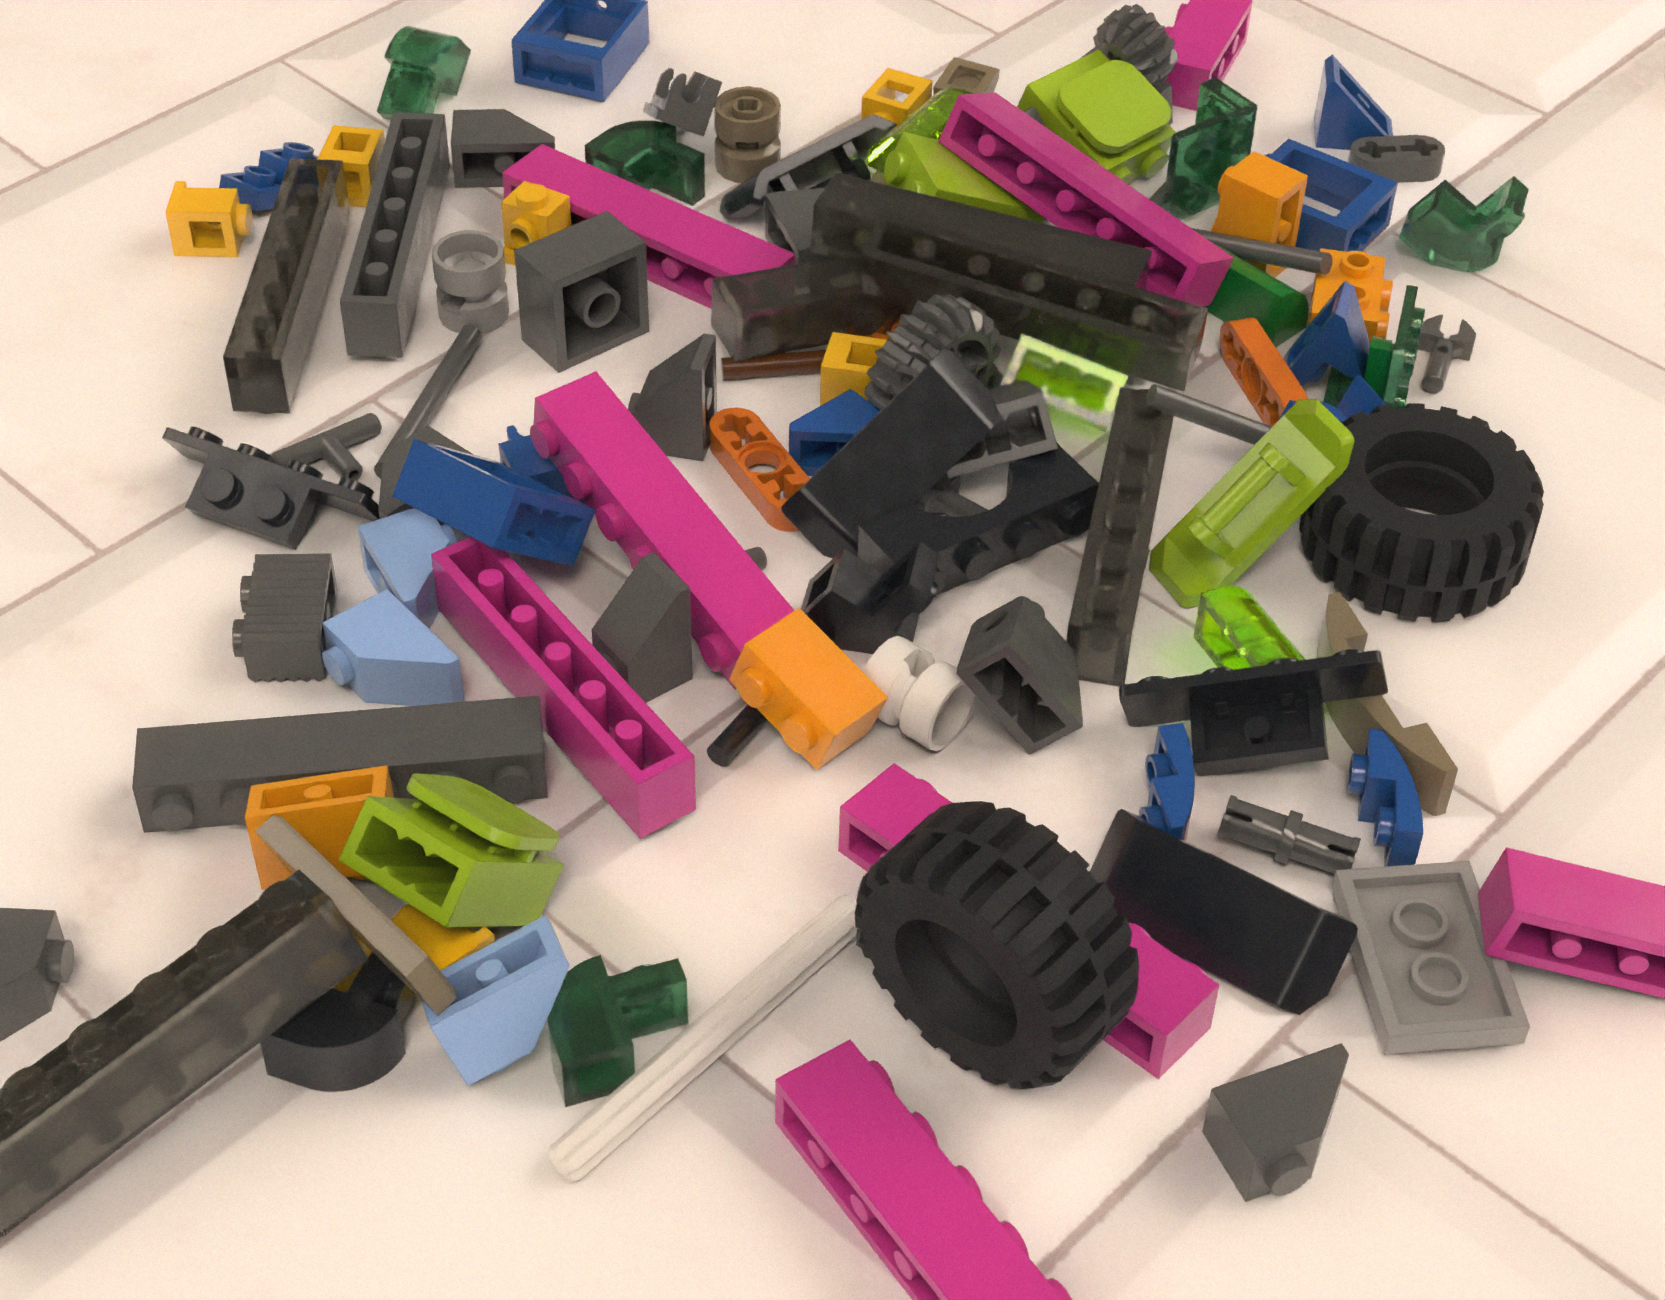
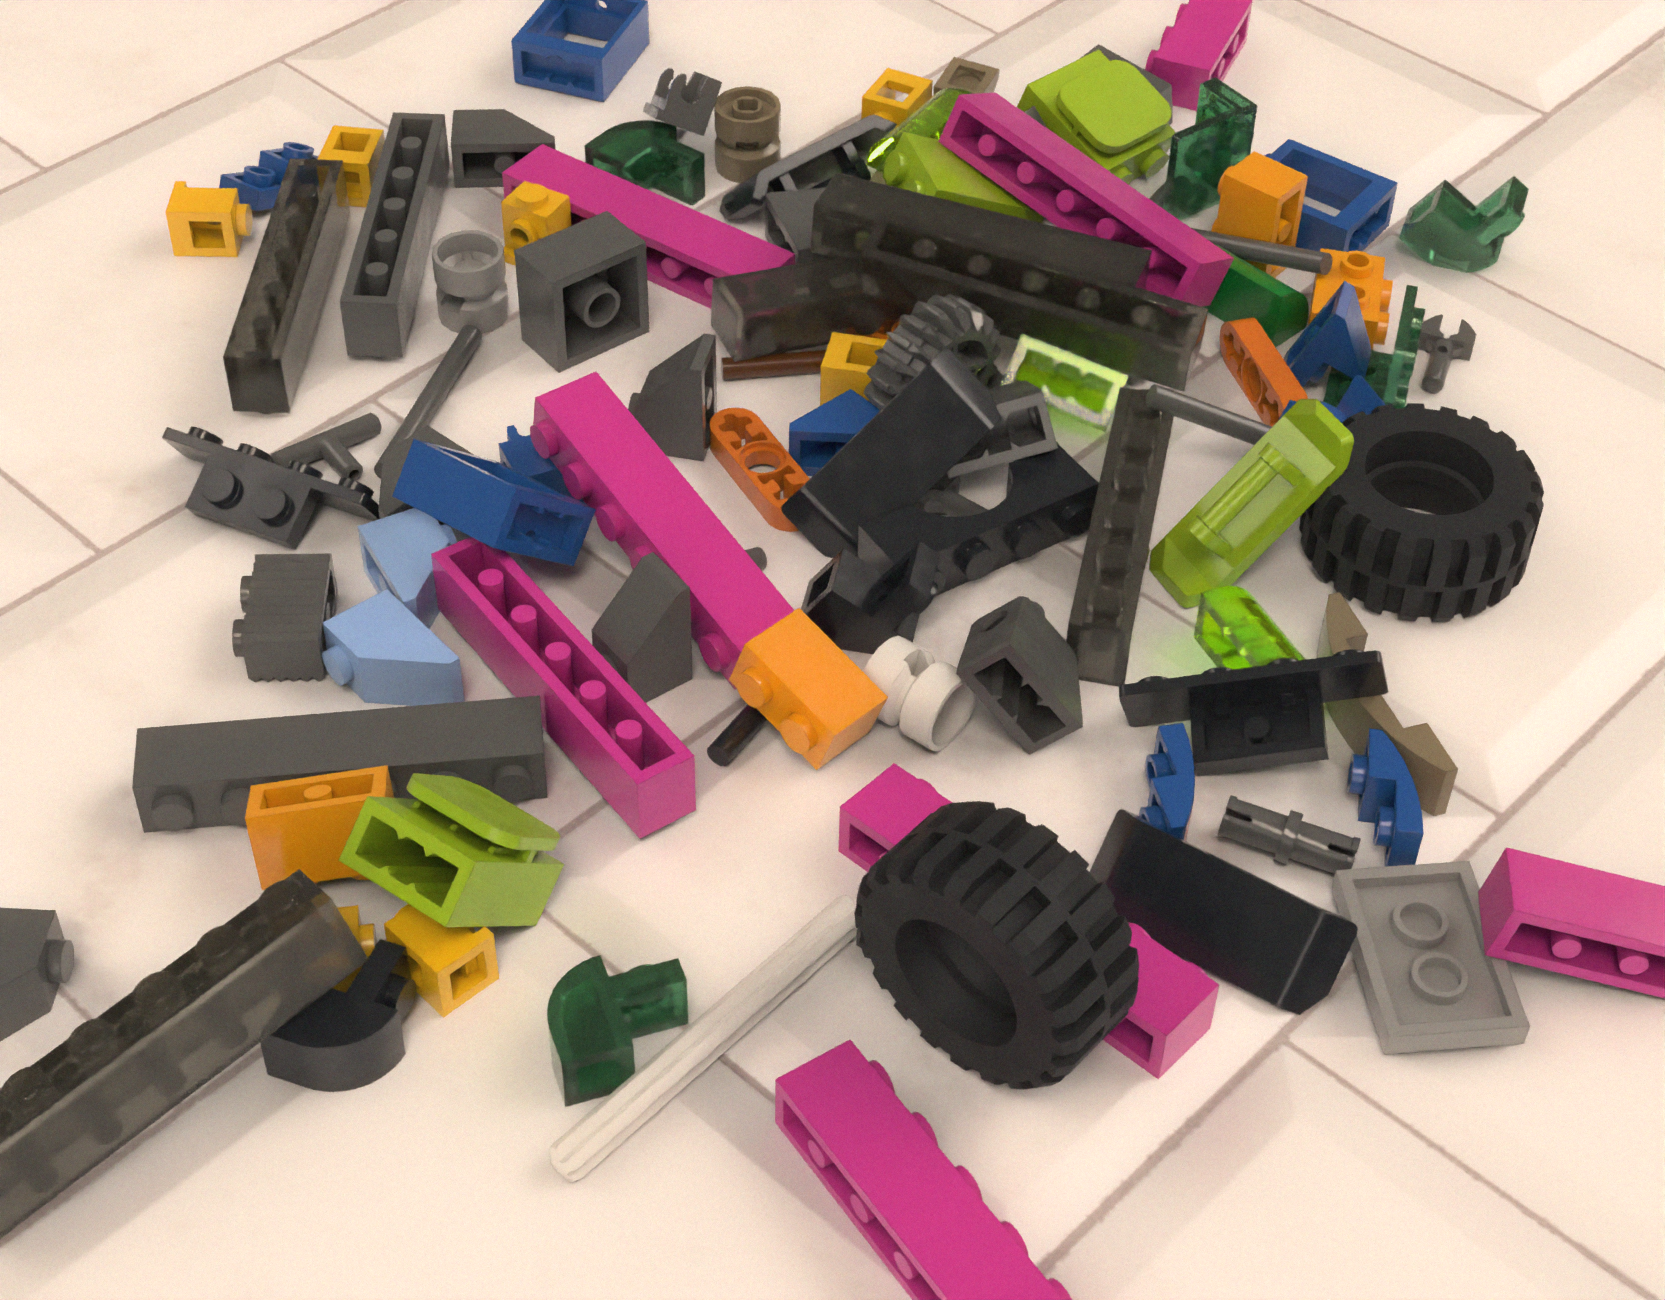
dark tan tile [255,814,457,1016] -> none
clear green brick [376,26,471,120] -> none
light blue slope [421,915,570,1086] -> none
dark grey gear [1093,4,1179,88] -> none
dark grey slope [1202,1043,1349,1202] -> none
blue slope [1314,54,1393,150] -> none
dark grey beam [1348,135,1446,183] -> none
green tile [1364,336,1395,396] -> none

